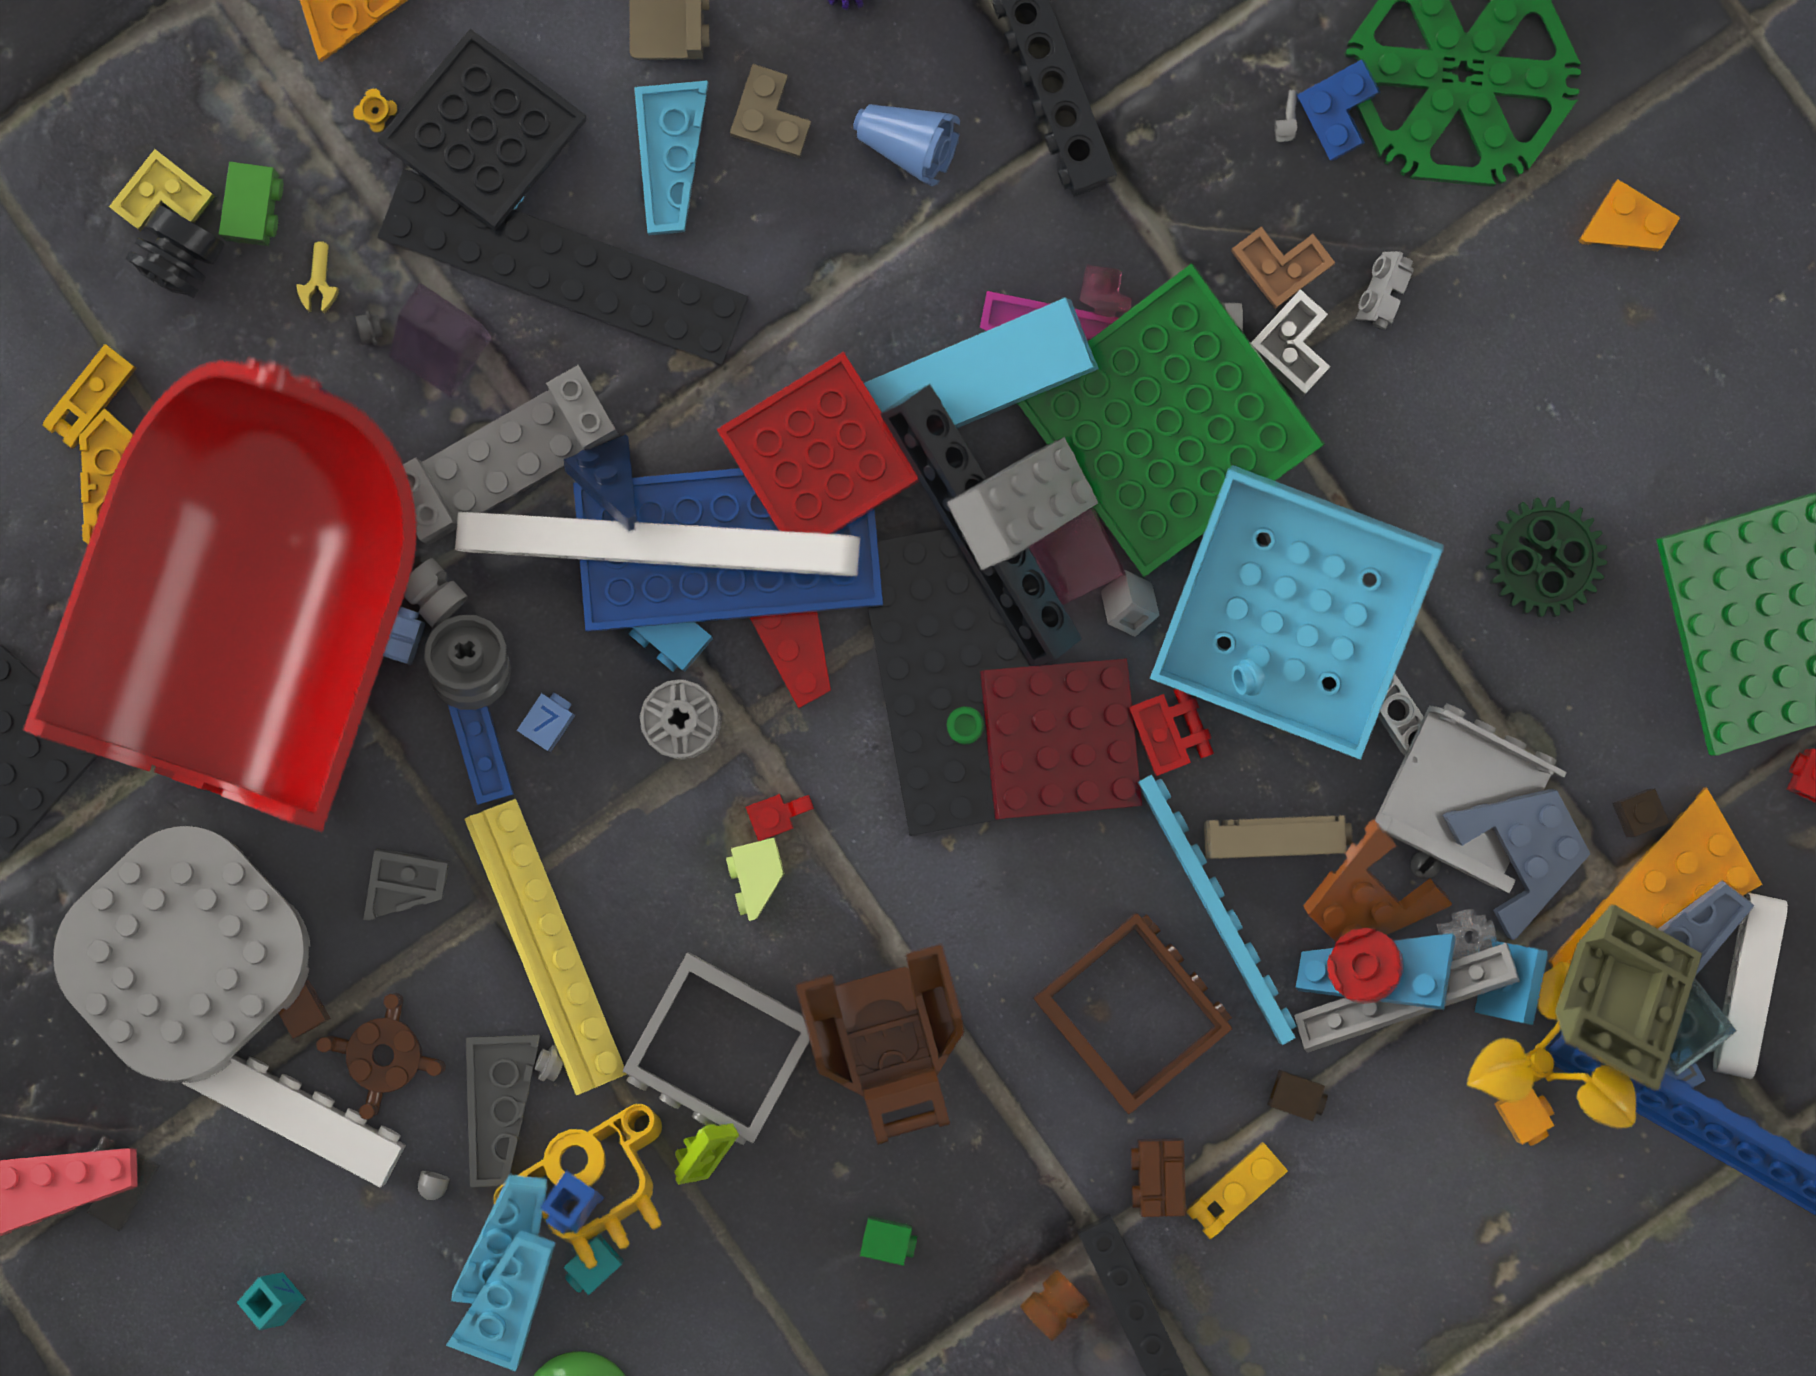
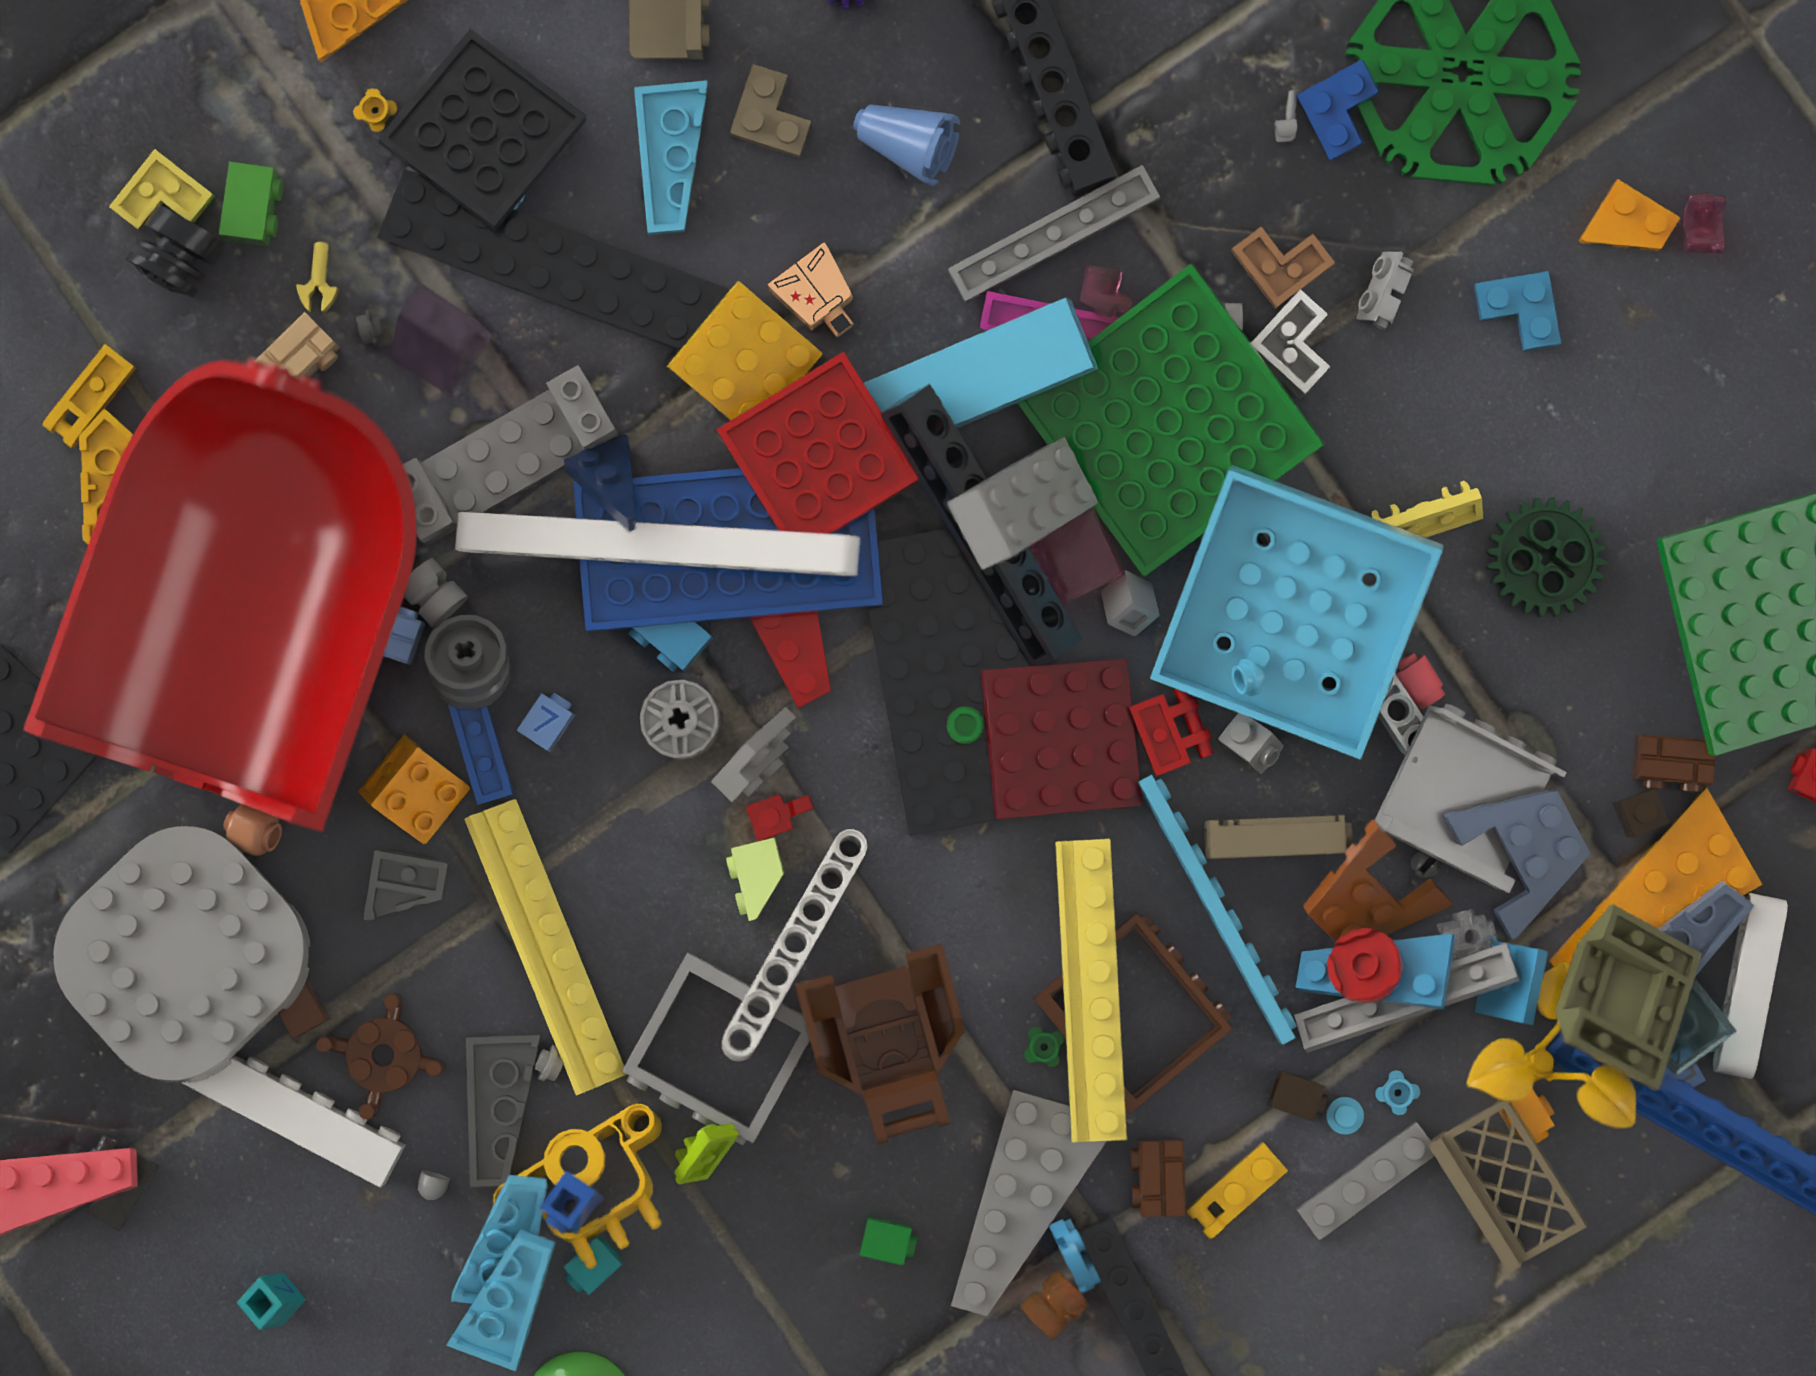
none -> nougat head [223,804,282,857]
none -> tan brick [256,312,340,378]
none -> light orange bracket [358,734,470,844]
none -> yellow plate [667,281,823,421]
none -> light grey plate [711,707,796,802]
none -> white beam [722,829,867,1061]
none -> light nougat torso [768,243,854,337]
none -> light grey plate [948,165,1160,303]
none -> light grey wing [951,1089,1107,1316]
none -> green plate [1024,1027,1064,1067]
none -> dark azure plate [1049,1219,1101,1294]
none -> light yellow plate [1055,839,1127,1143]
none -> light grey bracket [1218,713,1284,774]
none -> light grey plate [1296,1121,1434,1241]
none -> medium azure plate [1326,1097,1364,1135]
none -> light yellow plate [1372,481,1483,538]
none -> medium azure plate [1375,1070,1420,1115]
none -> coral brick [1395,652,1445,710]
none -> dark tan fence [1428,1100,1588,1273]
none -> dark azure plate [1474,271,1561,351]
none -> reddish brown brick [1632,734,1716,792]
none -> clear pink bracket [1682,194,1726,254]

